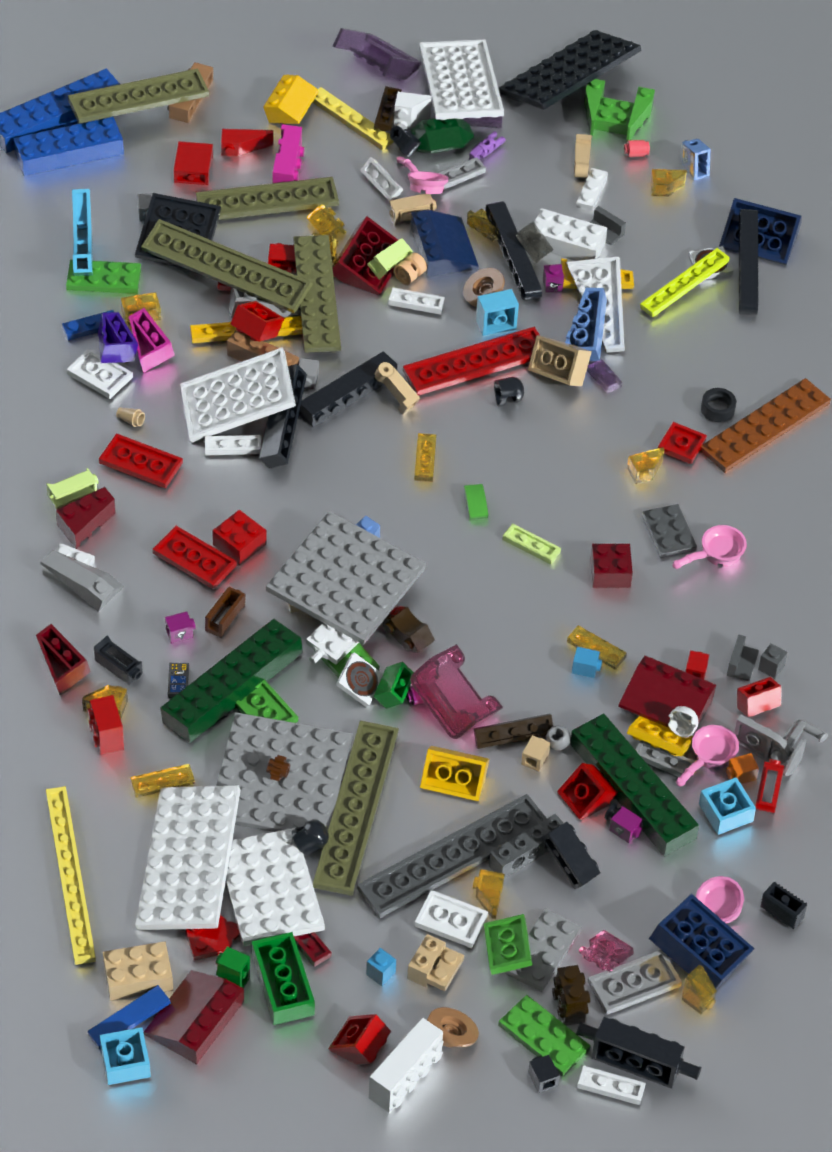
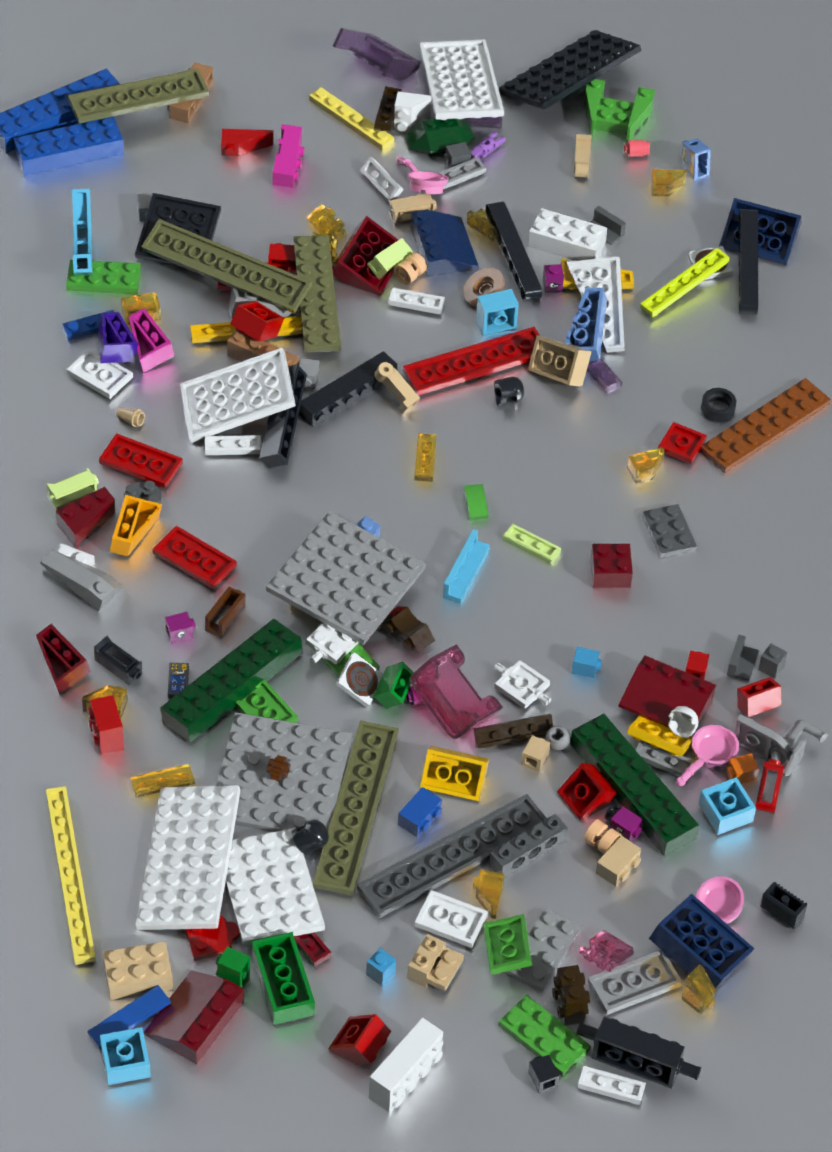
red panel [174,141,213,185] -> none
olive plate [196,177,339,220] -> none
red brick [212,510,267,565] -> none
yellow slope [263,74,319,124] -> none
black piece [390,126,421,157] -> none
medium nougat hat [427,1007,479,1048] -> none
clear smoke panel [515,221,554,264] -> none
black brick [541,821,601,889] -> none
clear yellow plate [567,625,627,670] -> none
white plate [576,168,608,211] -> none
bright pink piece [672,525,747,569] -> none
none -> light orange wedge [110,495,162,557]
none -> dark grey plate [124,481,162,504]
none -> blue brick [398,787,442,837]
none -> medium azure fence [443,529,490,604]
none -> dark grey brick [444,142,471,168]
none -> white plate [494,660,551,709]
none -> light nougat wheel [584,819,622,854]
none -> tan brick [596,836,641,886]

